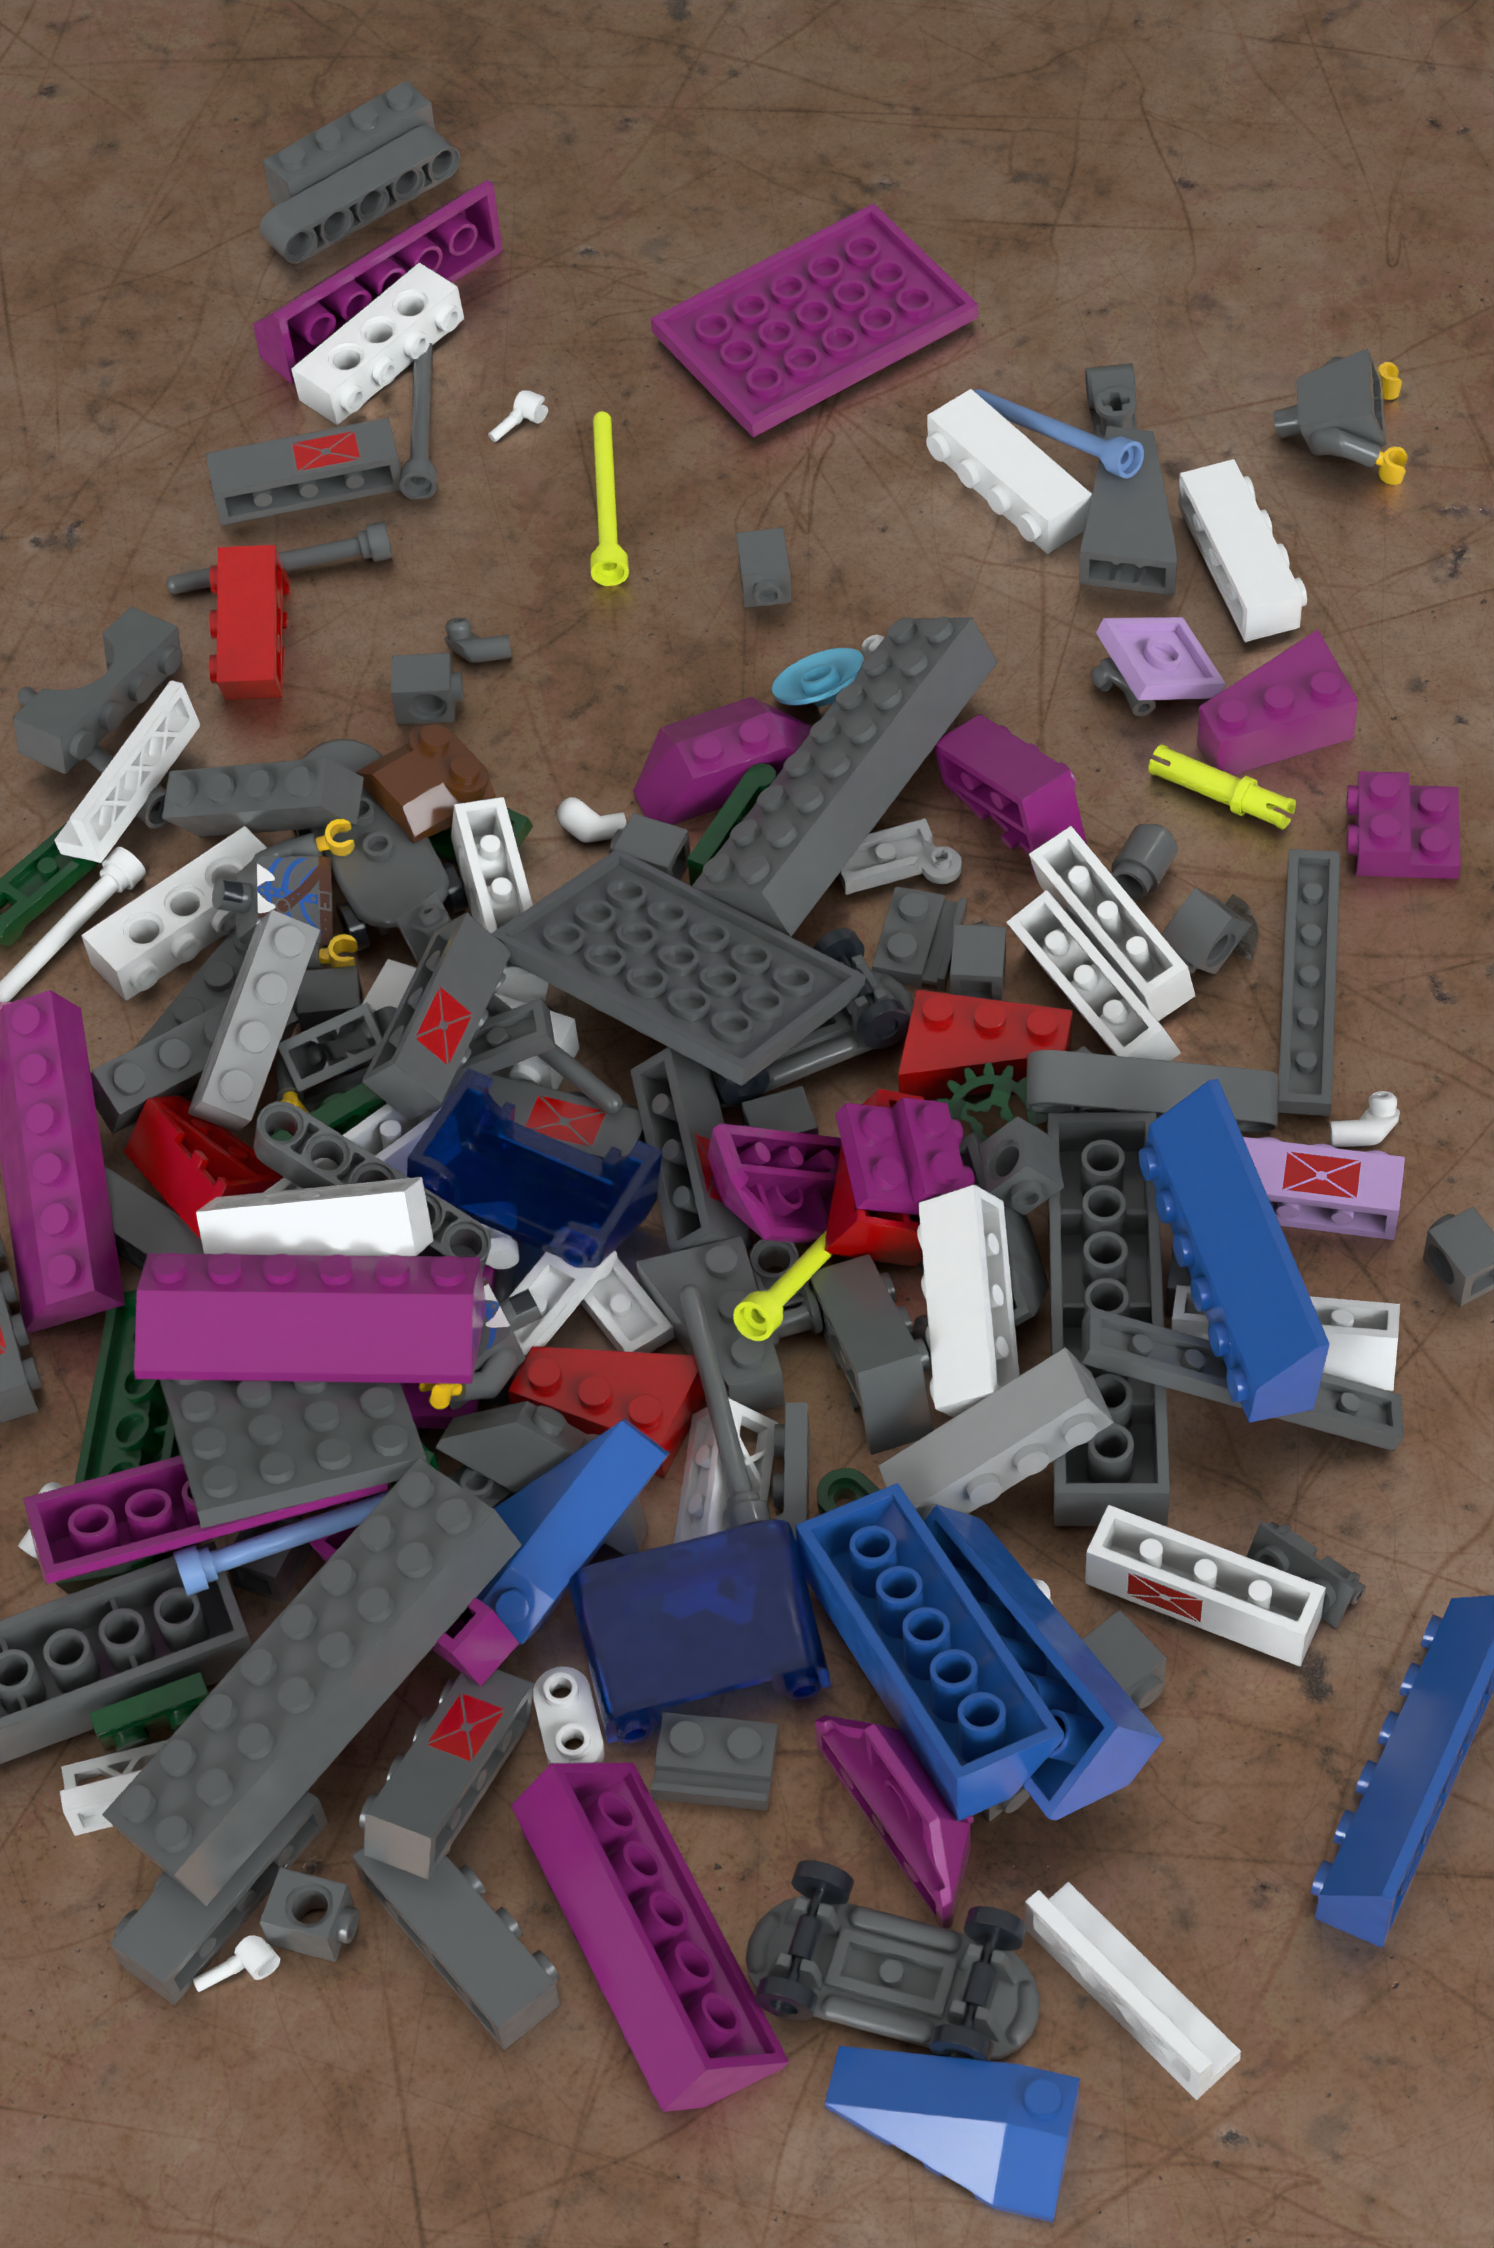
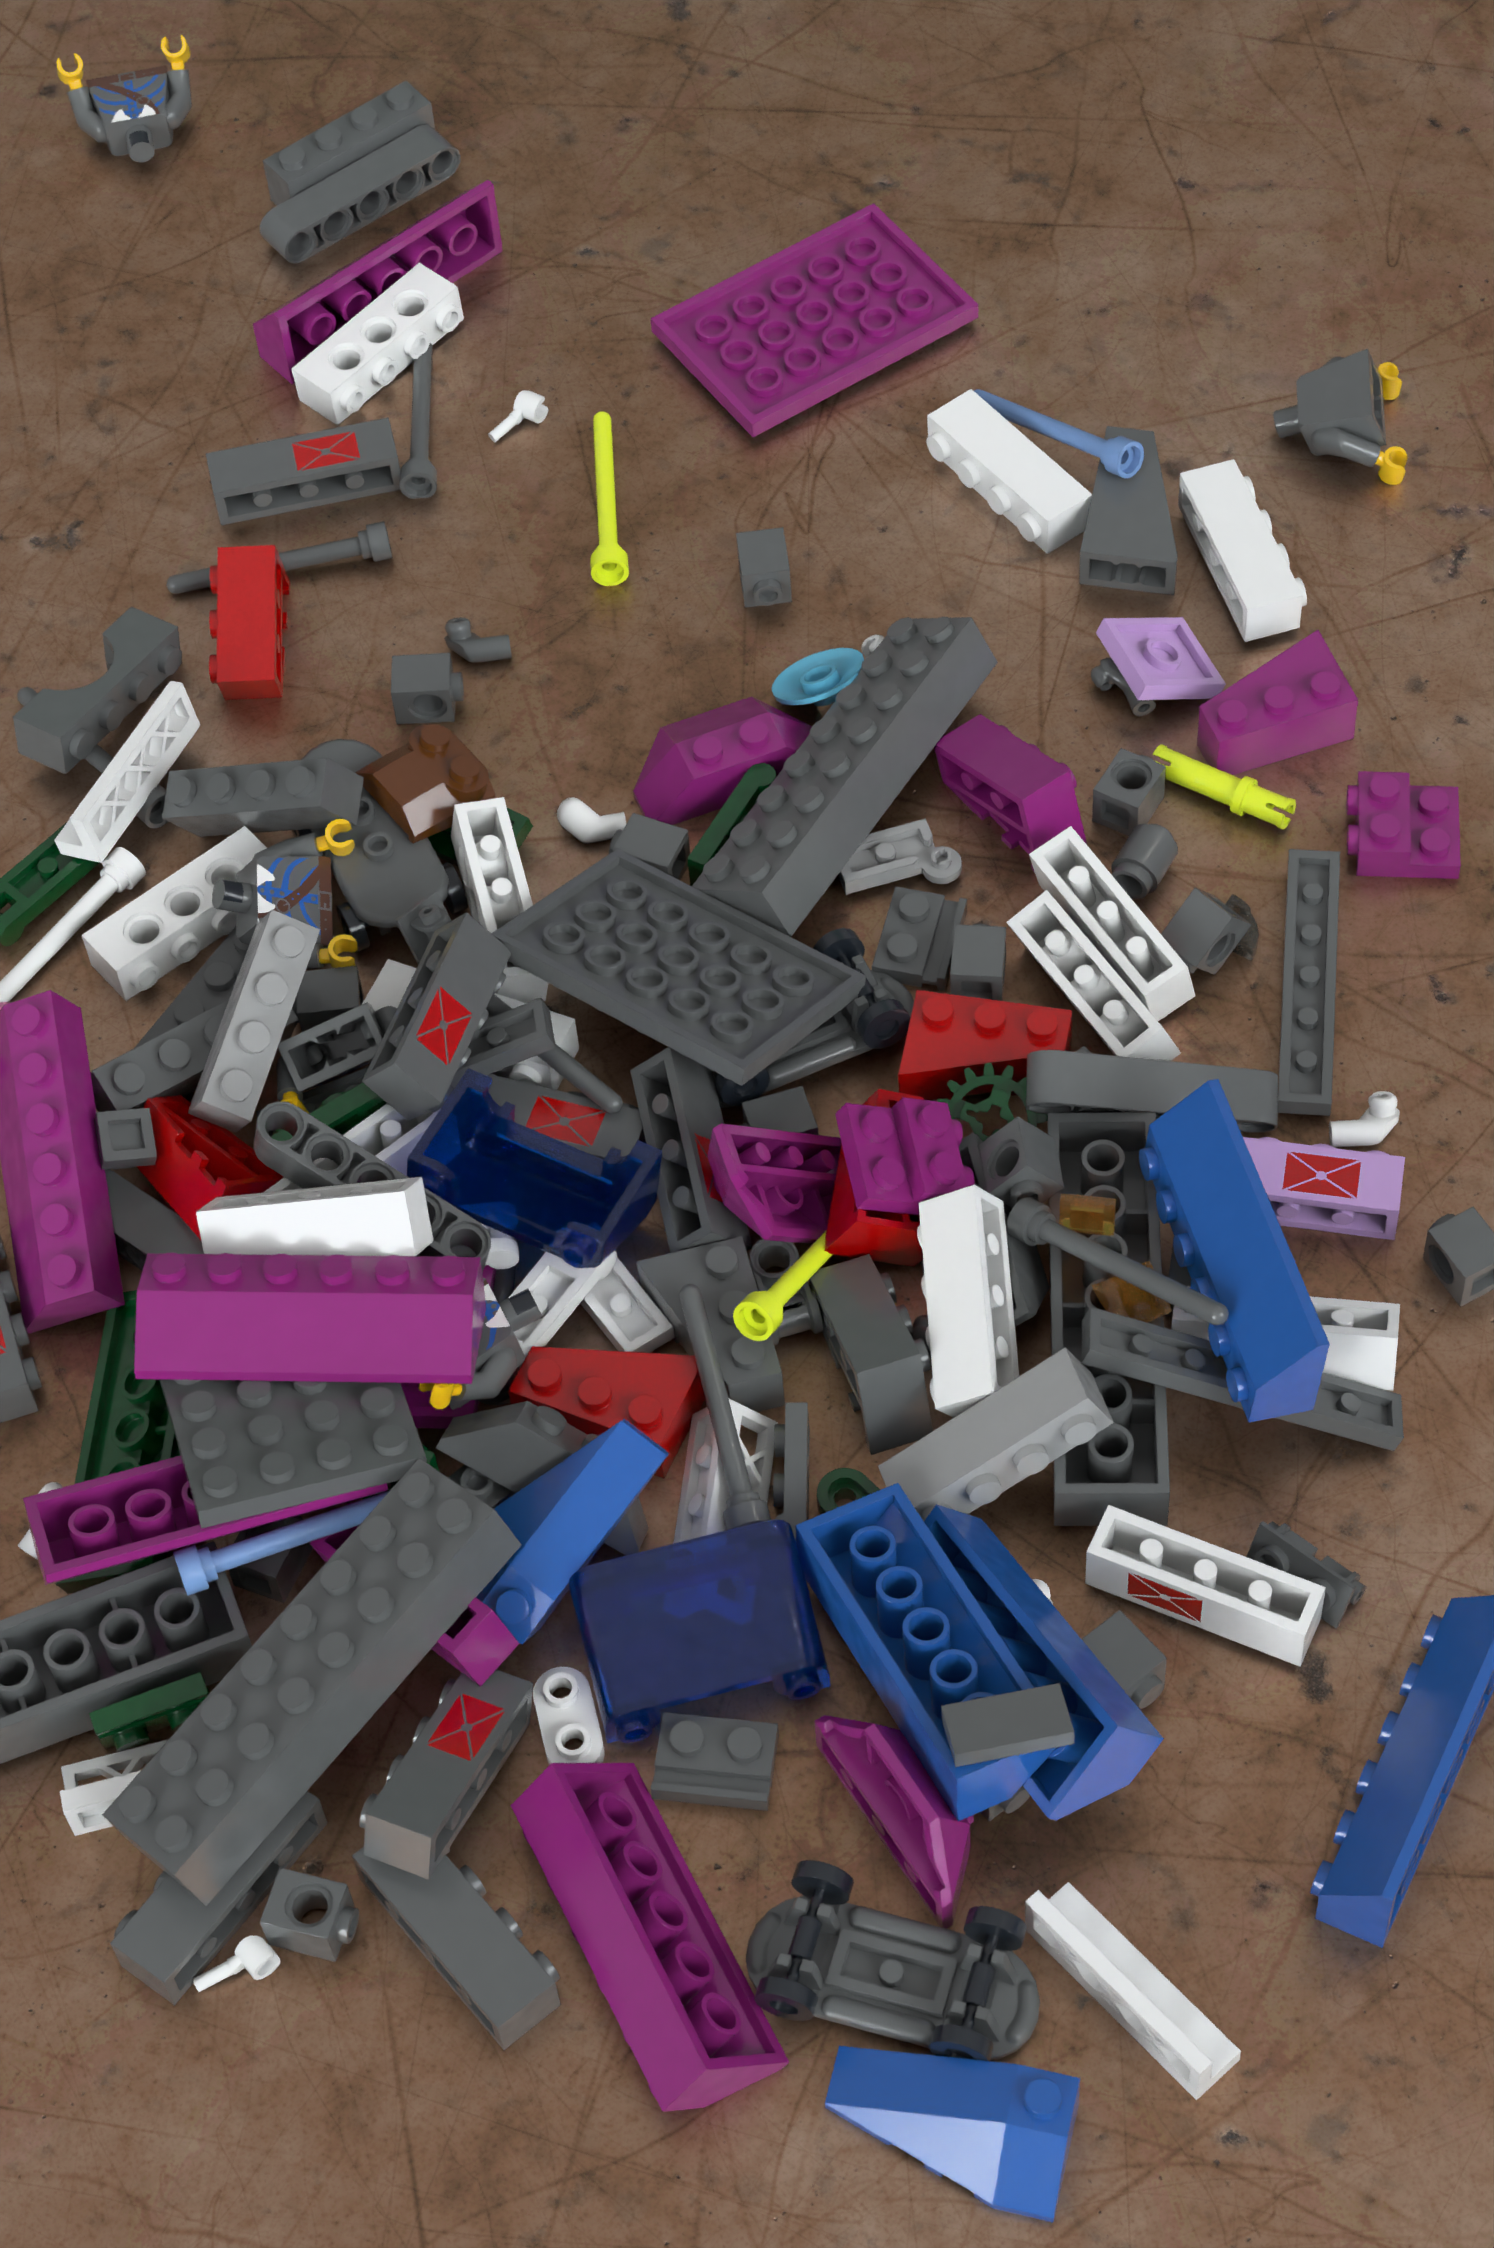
dark grey piece [1085,363,1137,439] -> none
none -> dark grey torso [57,35,192,162]
none -> dark grey tile [94,1108,157,1170]
none -> dark grey tile [941,1683,1074,1767]
none -> dark grey piece [1007,1197,1229,1325]
none -> clear orange slope [1059,1193,1117,1236]
none -> dark grey brick [1092,748,1166,836]
none -> clear orange slope [1092,1260,1172,1323]

